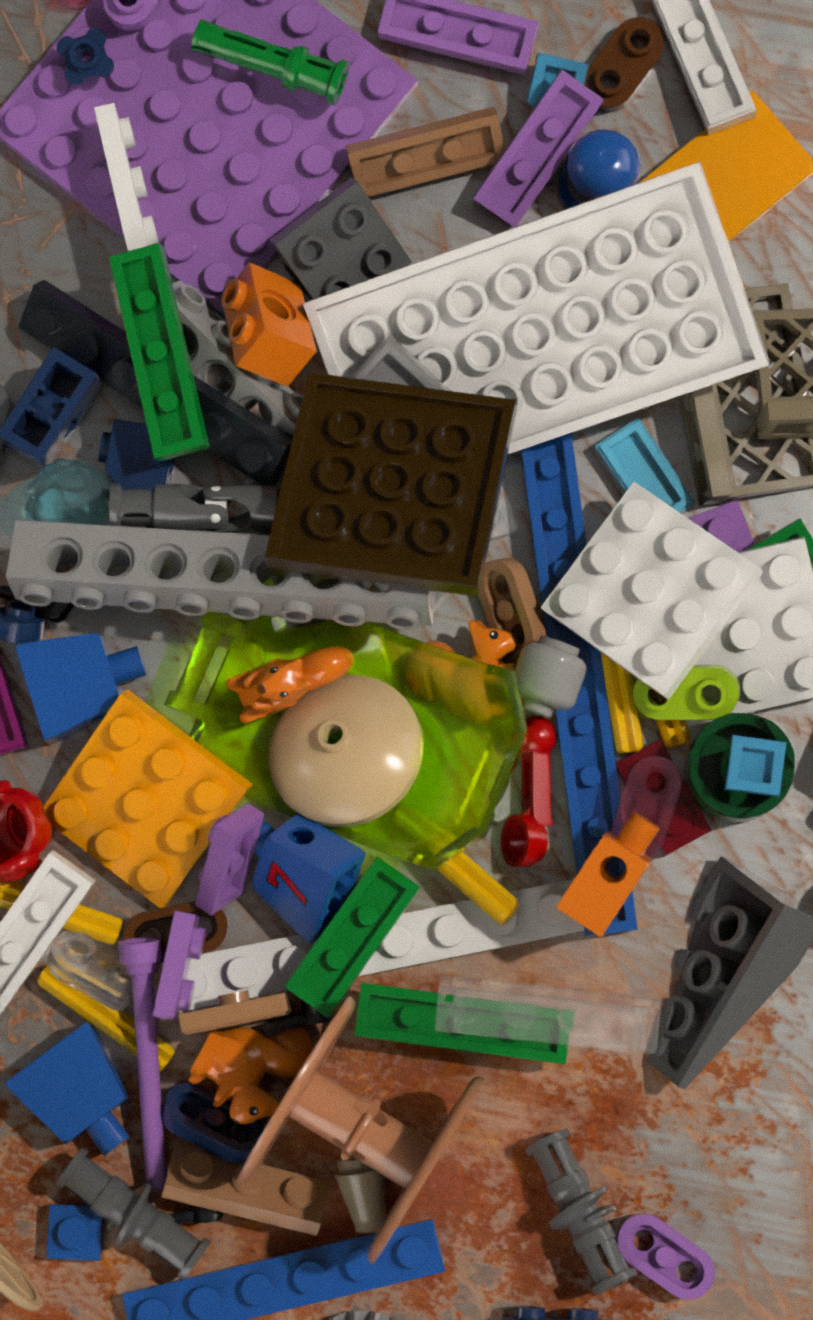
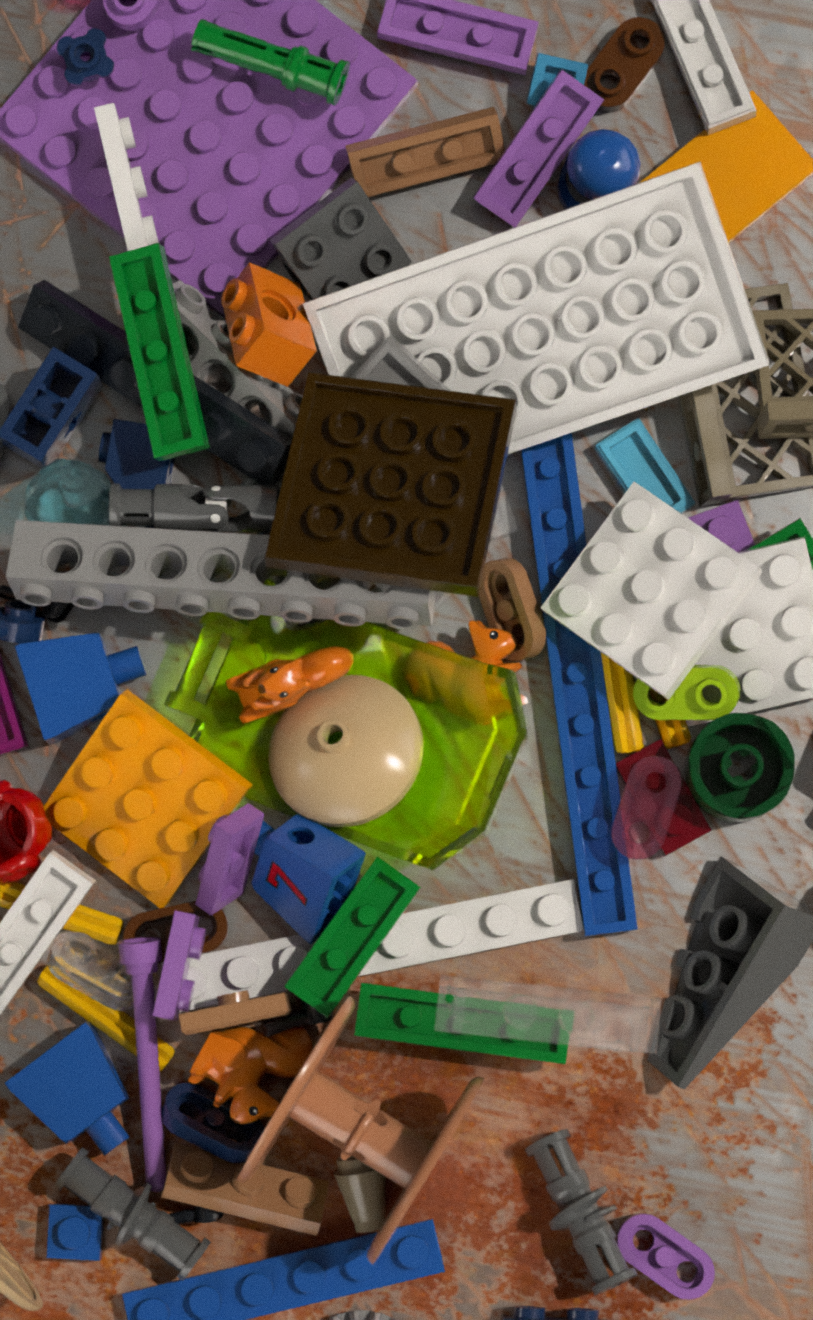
yellow axle [392,807,520,925] -> none
red piece [500,716,557,867] -> none
light grey head [510,636,587,718] -> none
orange torso [556,811,660,937] -> none
dark azure plate [724,735,787,797] -> none

